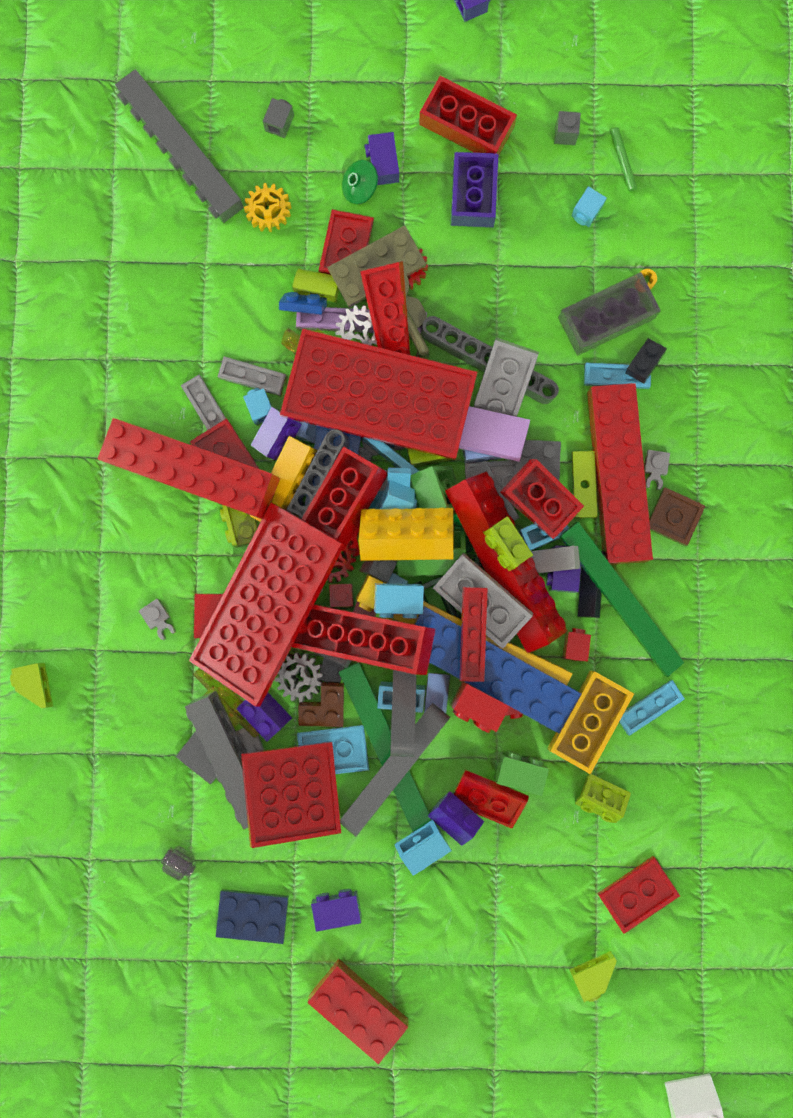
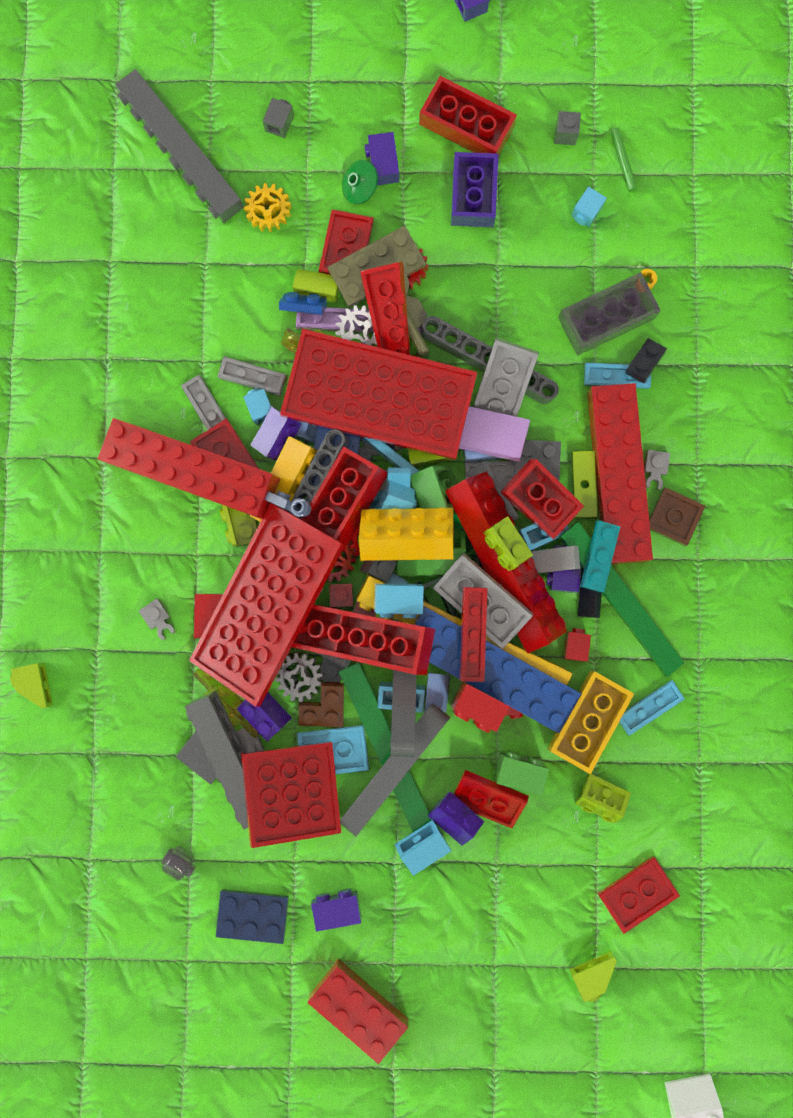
none -> sand blue plate [265,491,311,518]
none -> teal plate [580,521,620,593]

